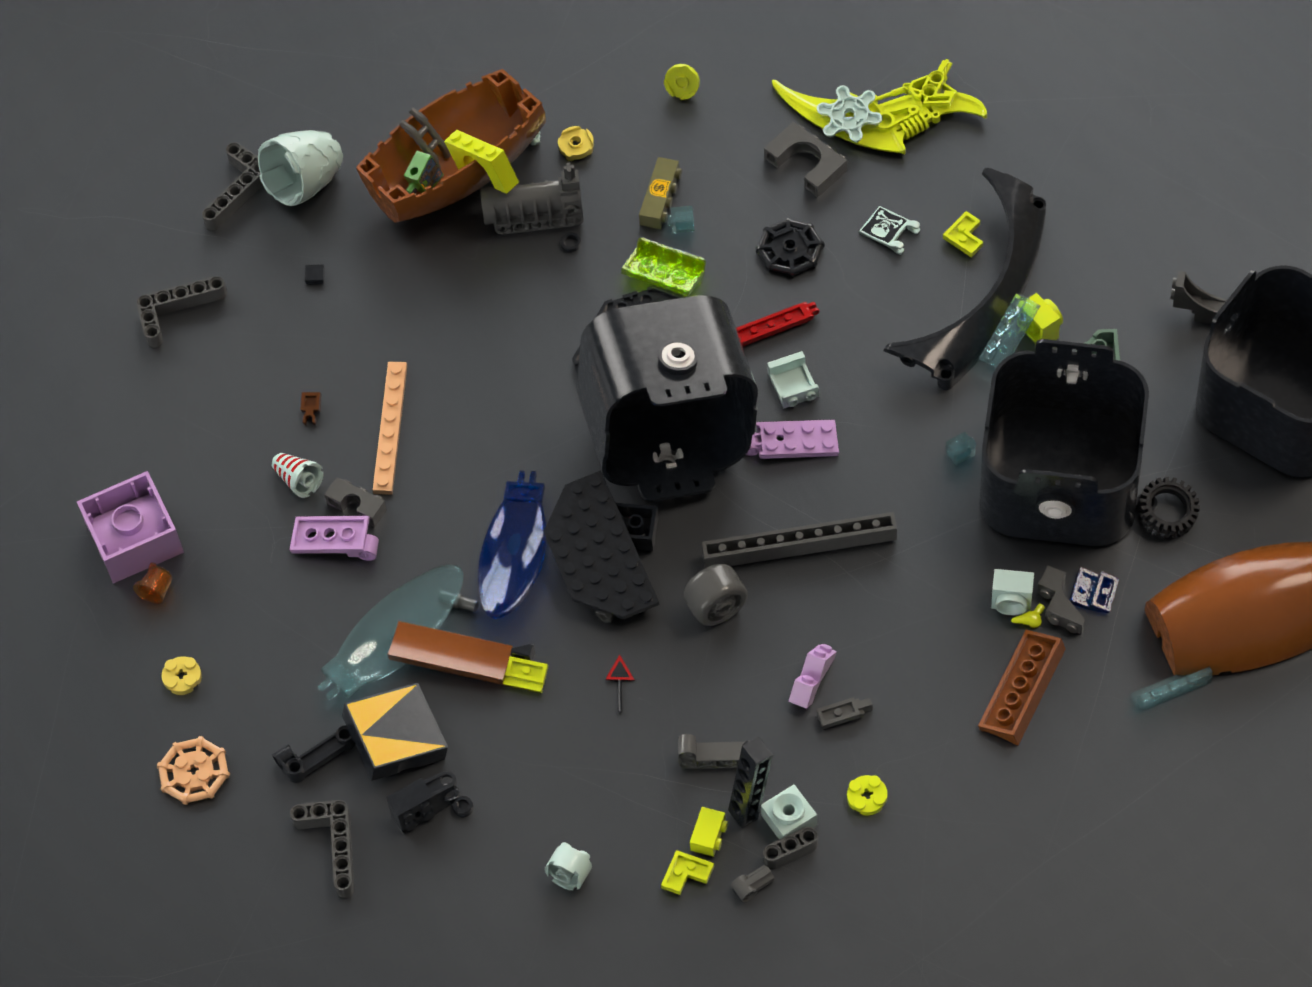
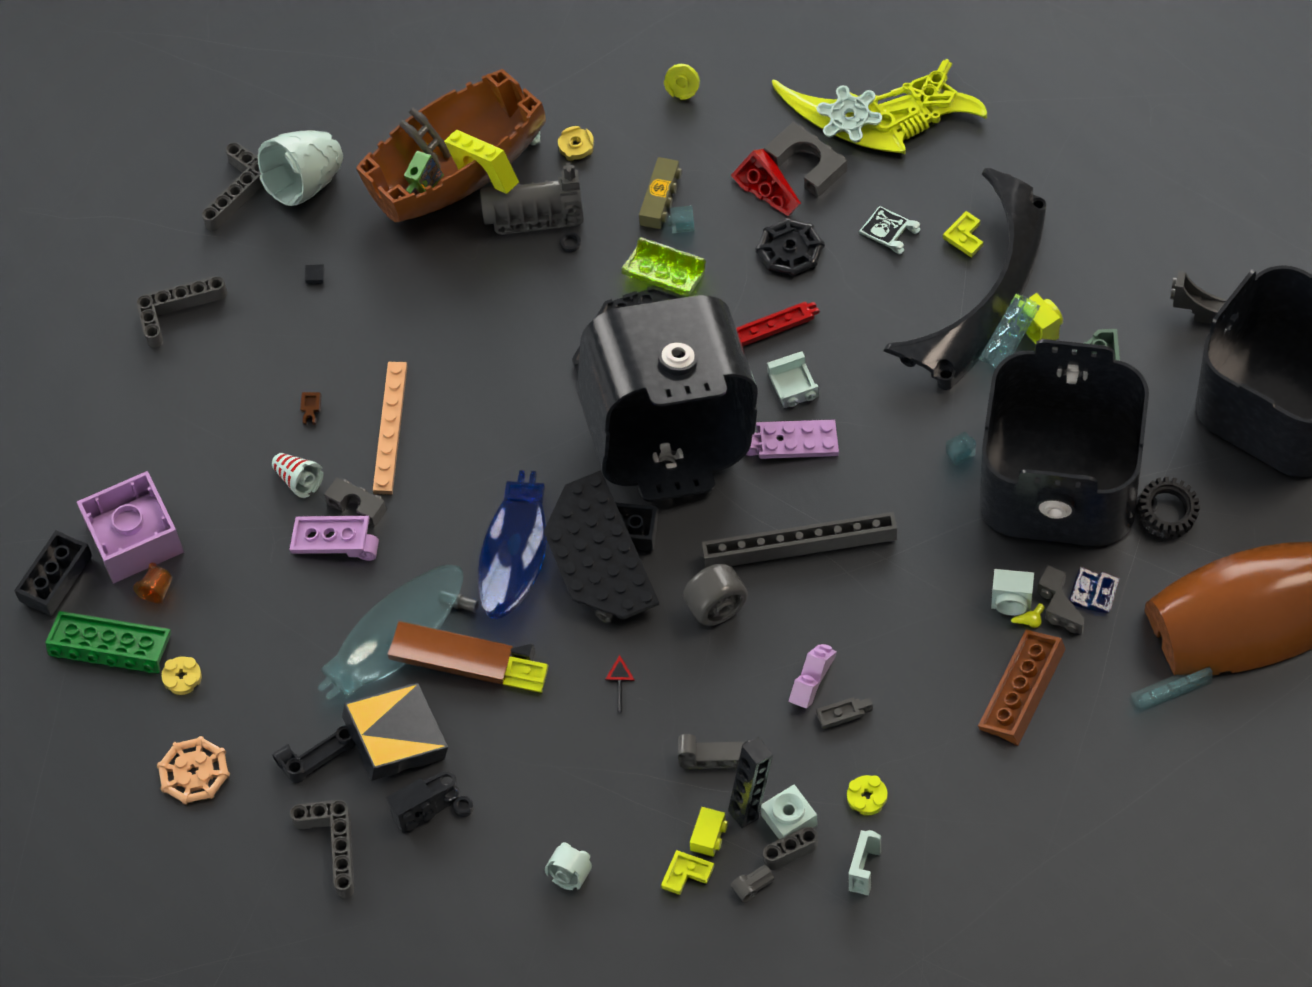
none -> black brick [14,530,92,616]
none -> green bracket [45,611,171,673]
none -> red wedge [731,149,801,216]
none -> light aqua panel [848,830,881,896]

